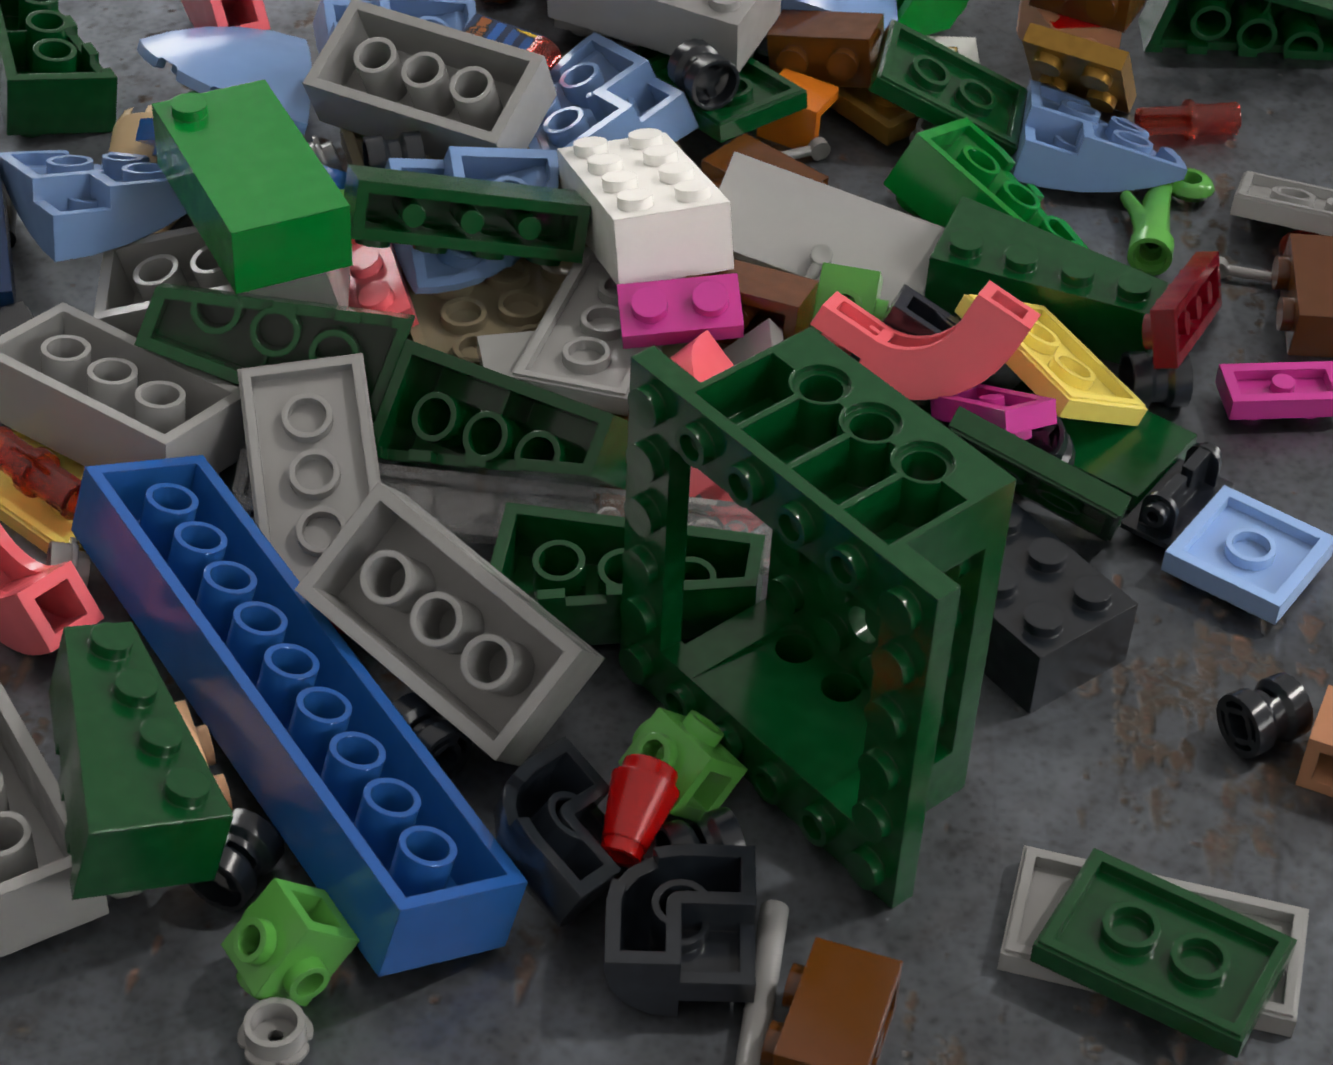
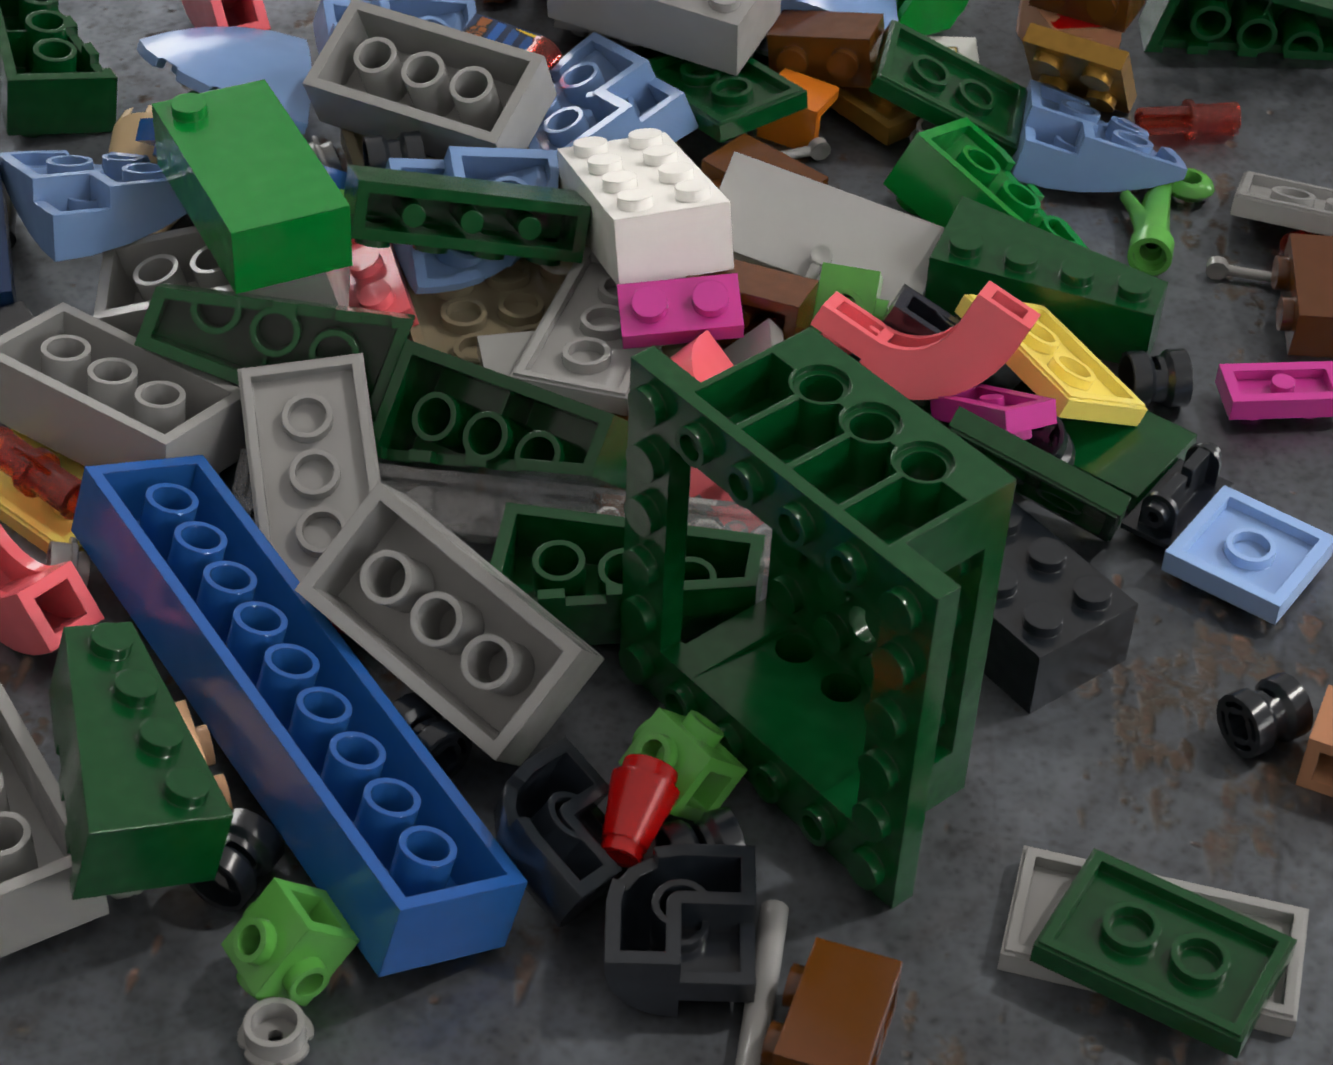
black wheel [667,39,740,111] -> none
dark red plate [1142,251,1222,369] -> none

